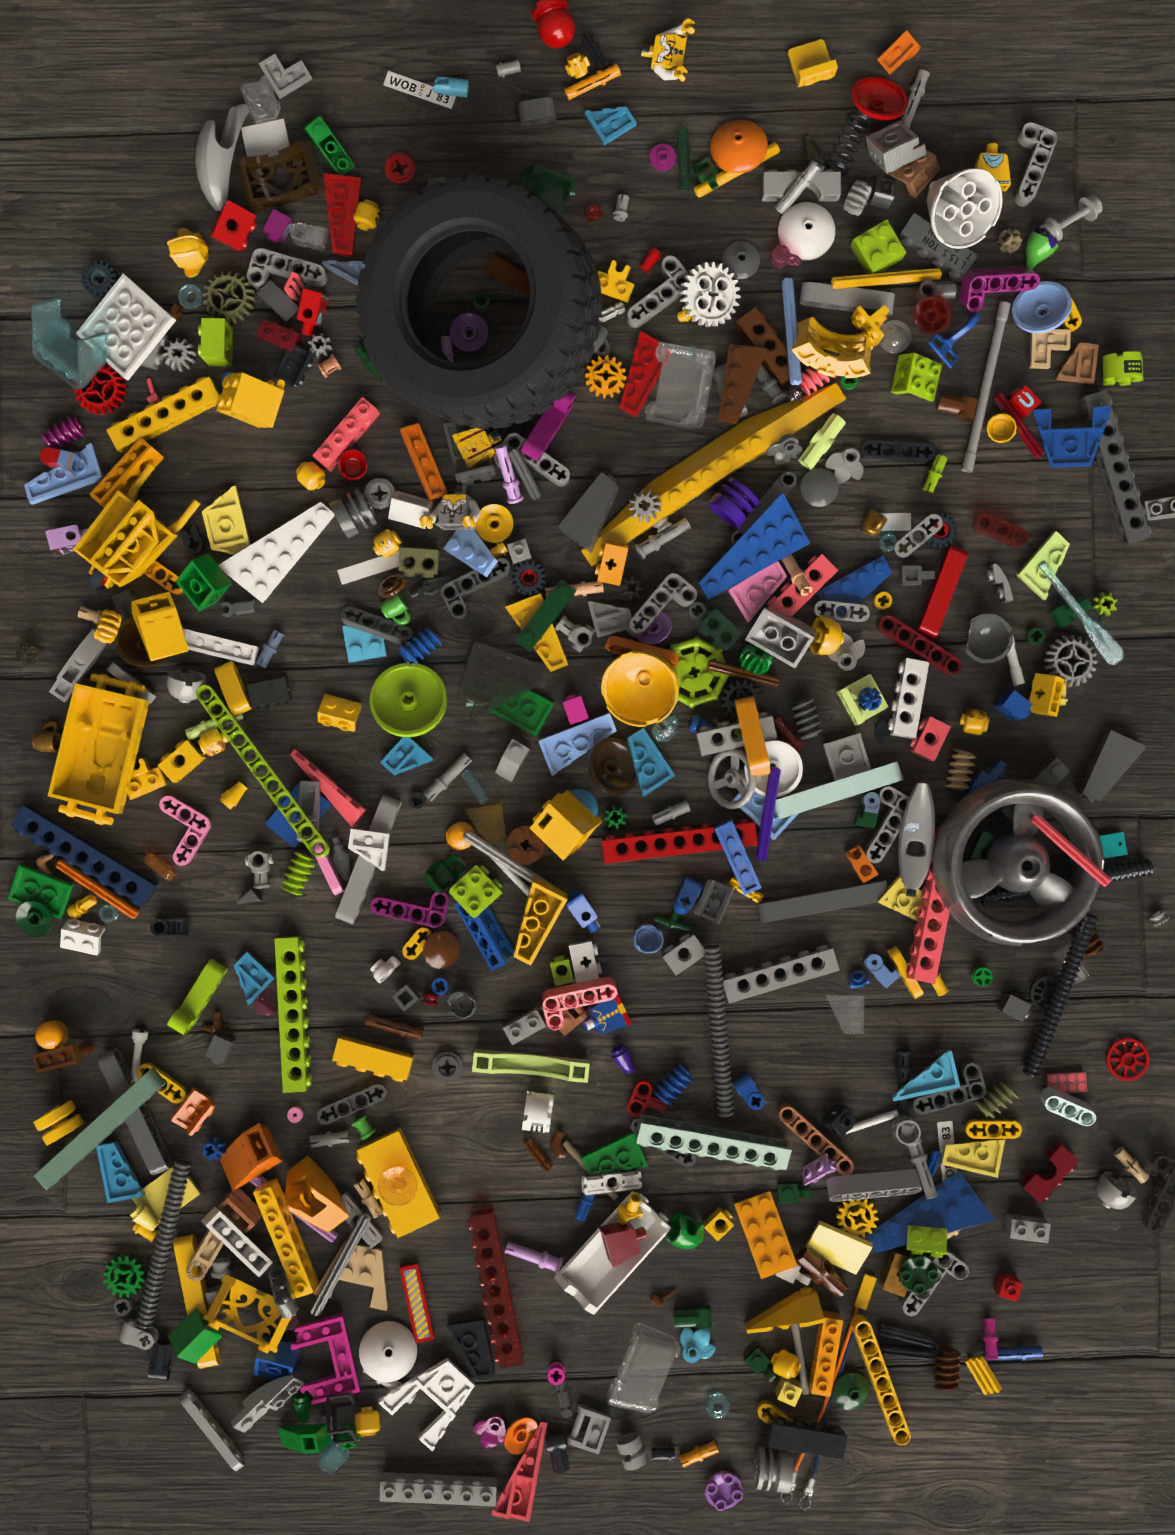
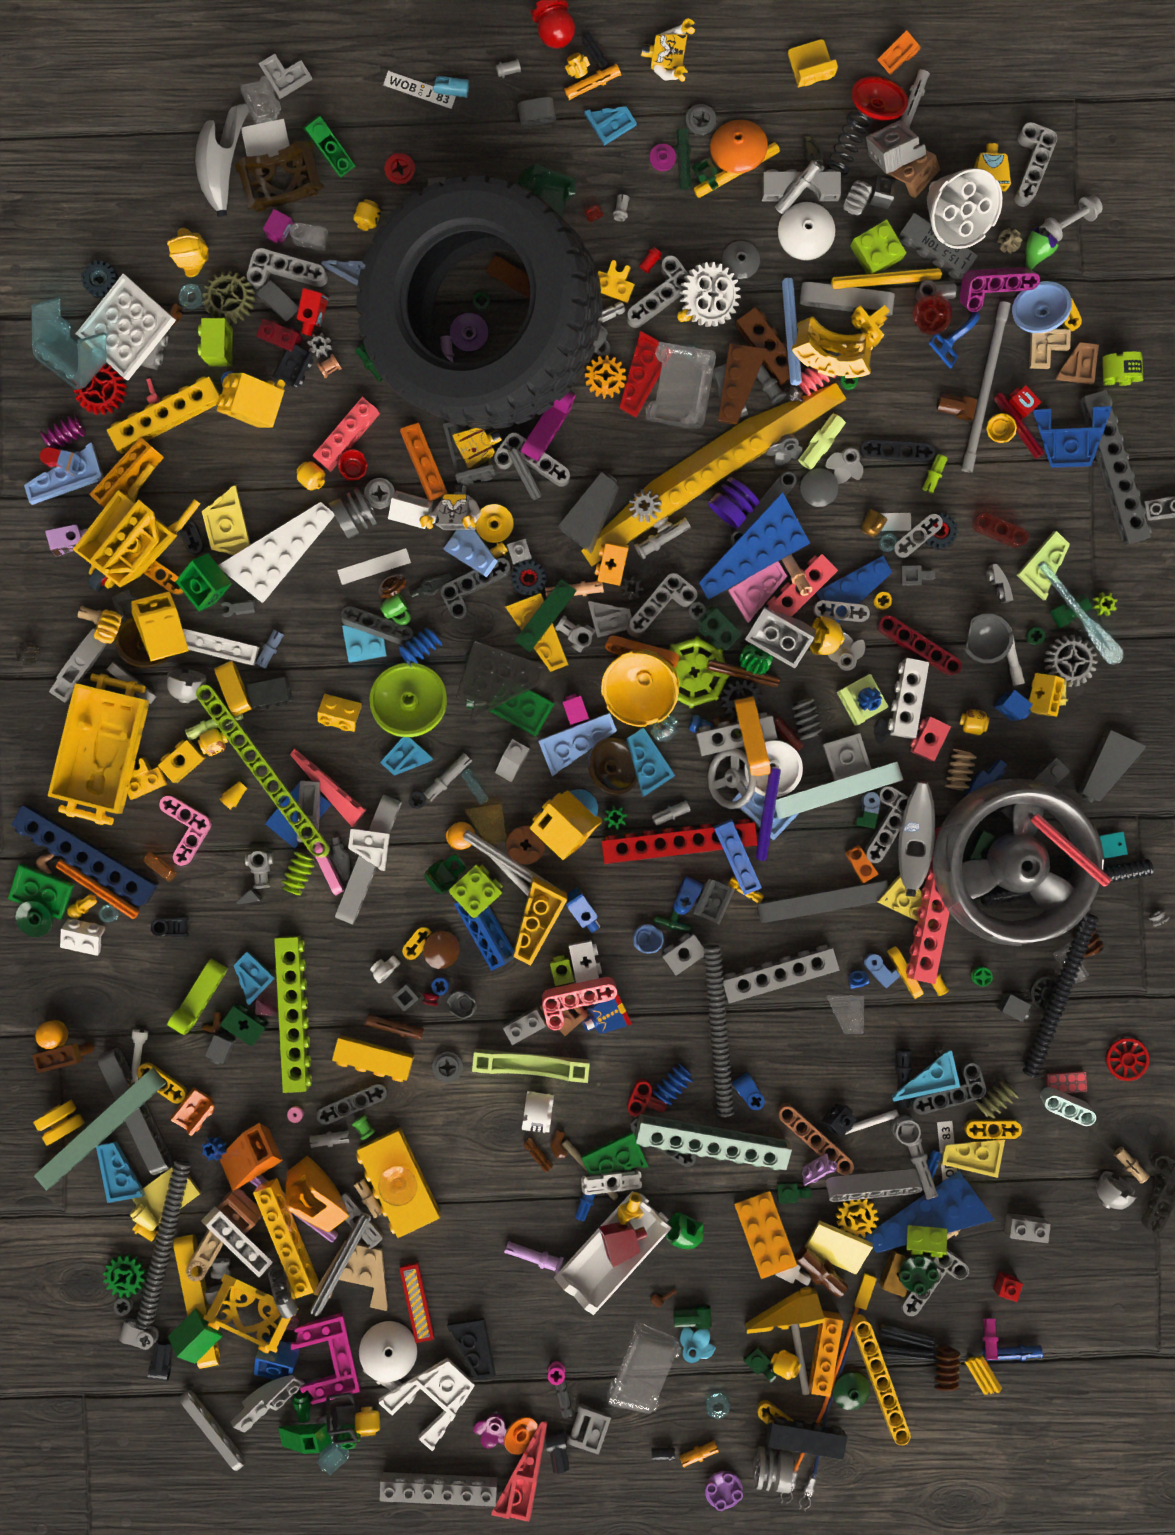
pearl gold piece [32,721,61,752] -> none
light grey gear [162,338,197,372] -> none
red brick [209,200,257,251] -> none
coral tile [284,272,305,303] -> none
red wing [323,173,362,256] -> none
magenta beam [370,892,450,927] -> none
yellow head [372,529,402,558] -> none
olive brick [399,547,440,578] -> none
clear red brick [468,1208,524,1369] -> none
lavender pin [495,444,524,504] -> none
dark purple cone [611,1044,635,1074] -> none
light grey wheel [616,1432,648,1471] -> none
medium lavender dish [635,612,672,645] -> none
yellow brick [703,1207,734,1241] -> none
clear pink piece [769,245,802,270] -> none
light yellow brick [775,1377,803,1407] -> none
clear hat [879,320,911,353] -> none
lime bracket [891,353,942,402] -> none
red beam [916,545,968,639] -> none
dark red arch [1019,1141,1079,1203] -> none
none -> dark green brick [220,1004,268,1047]
none -> dark grey gear [686,104,716,136]

